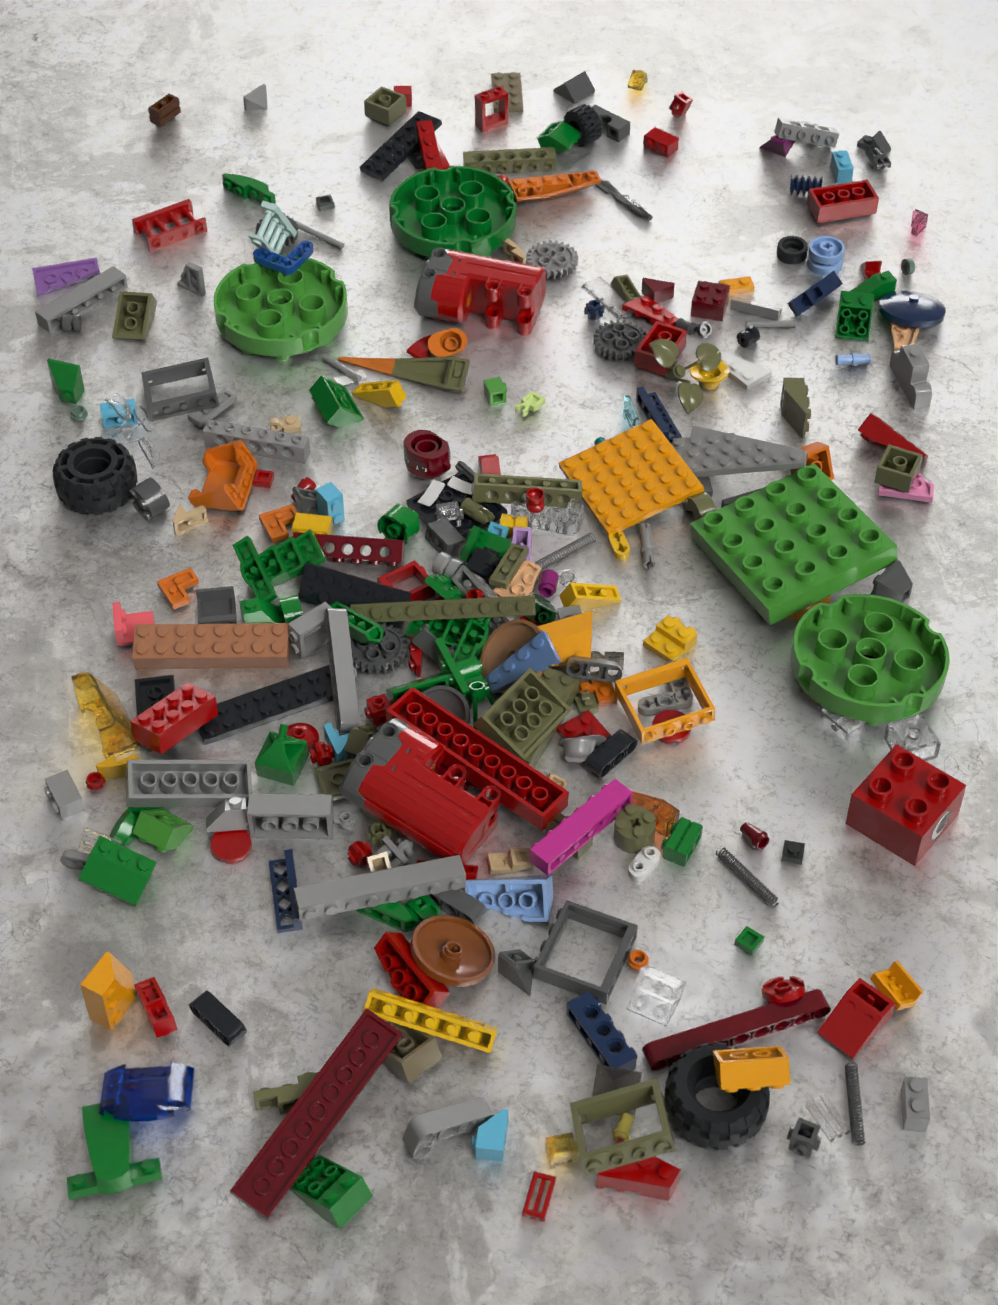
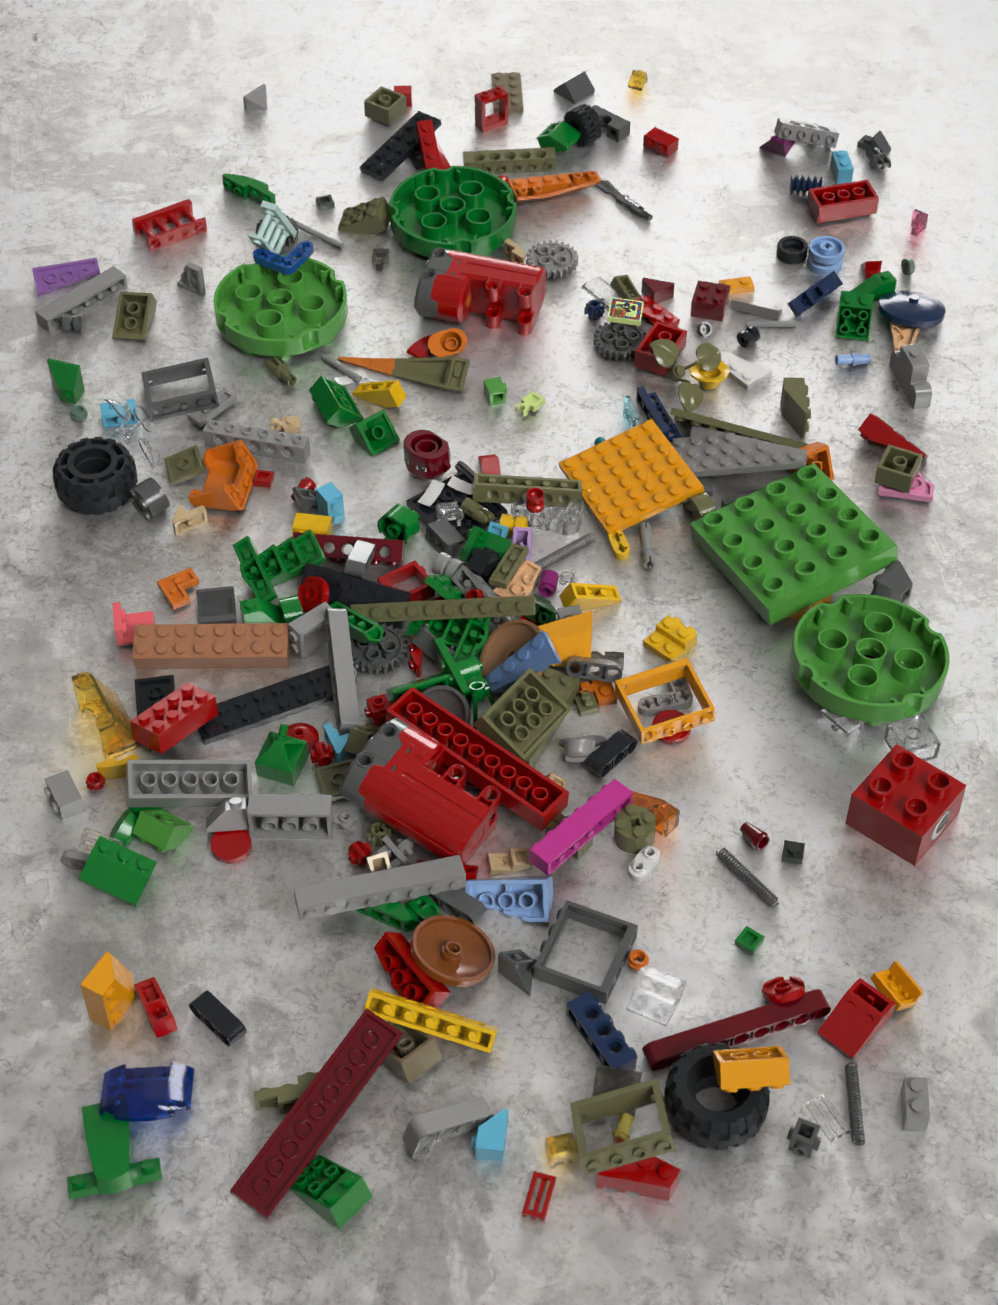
reddish brown brick [148,93,181,127] -> none
orange plate [259,504,297,543] -> none
dark blue fence [269,849,303,933] -> none
red plate [556,710,612,749] -> none
green brick [661,817,703,867] -> none
red brick [669,91,693,117] -> none
dark grey pin [676,318,697,335] -> none
none -> olive plate [164,445,206,486]
none -> olive arm [265,357,297,386]
none -> red tile [297,576,329,613]
none -> olive slope [337,196,390,235]
none -> beam [344,540,376,578]
none -> green slope [348,409,400,456]
none -> clear smoke plate [372,248,389,270]
none -> tile [607,297,644,326]
none -> olive plate [670,408,809,448]

